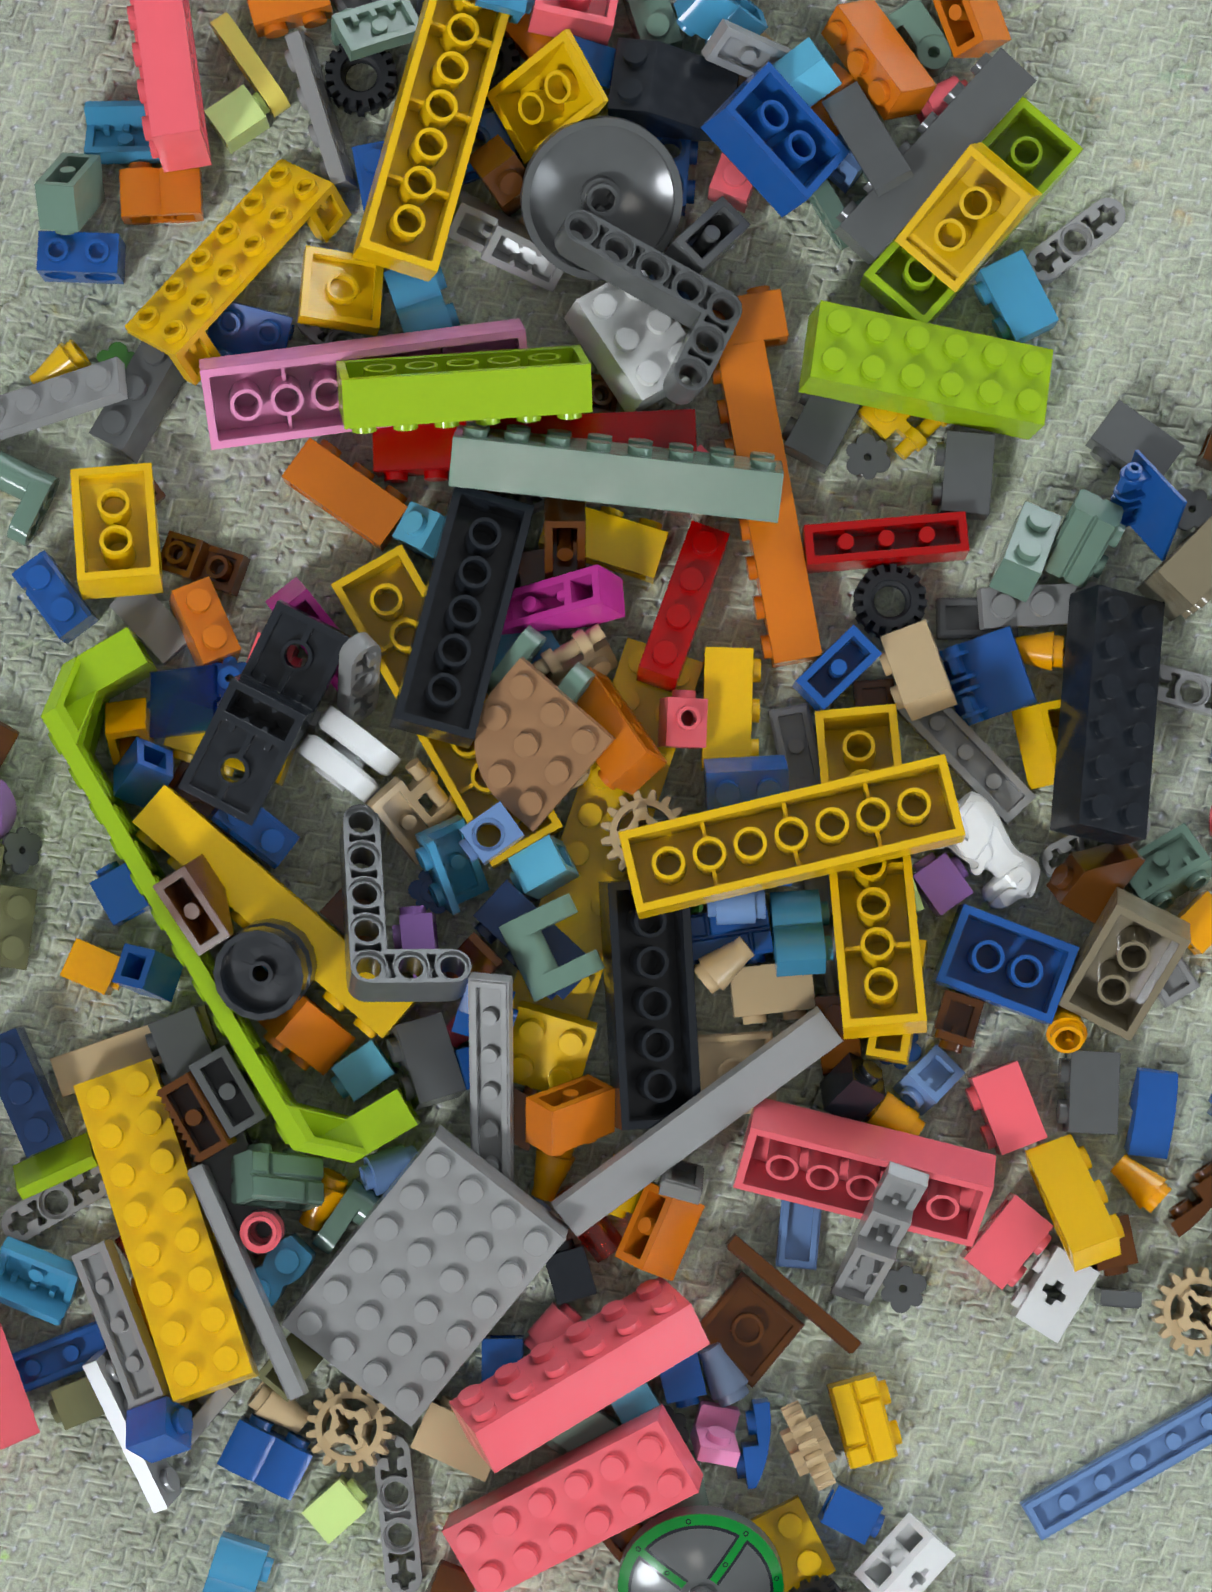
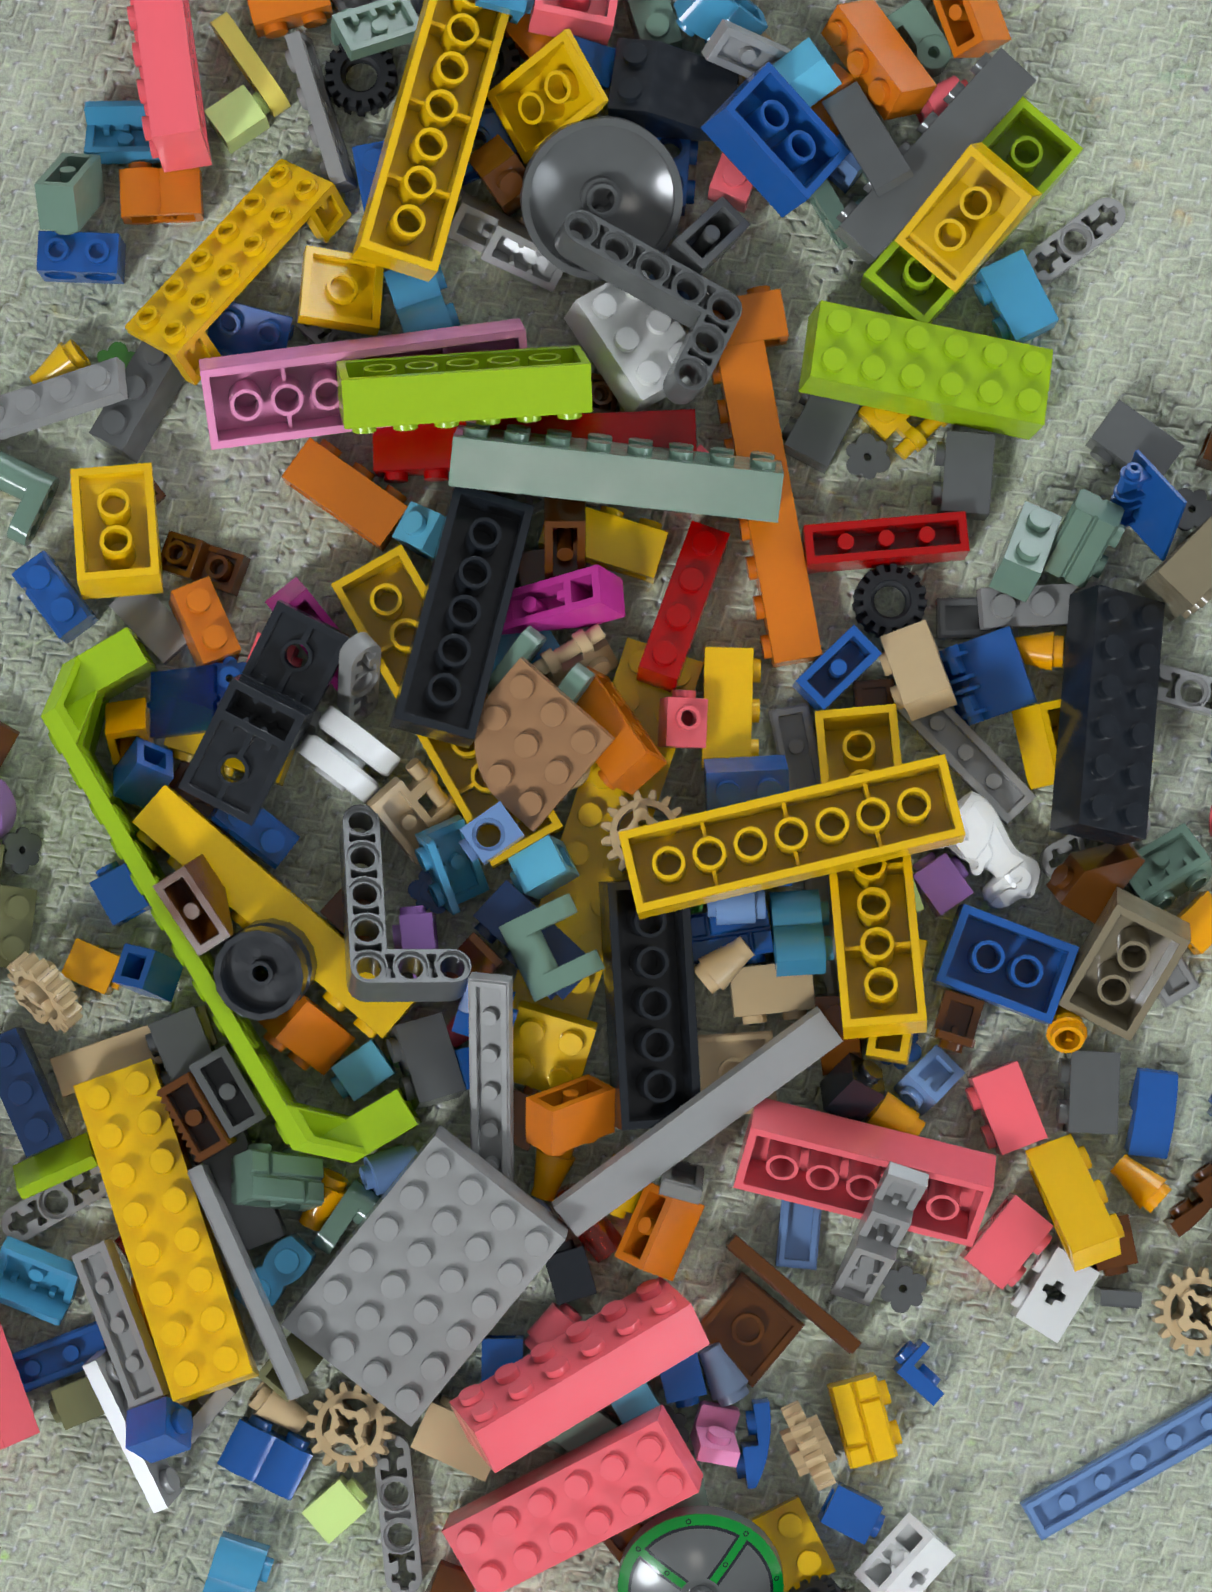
coral brick [240,1208,285,1253] -> none
none -> tan gear [7,951,83,1033]
none -> blue bracket [892,1339,944,1406]

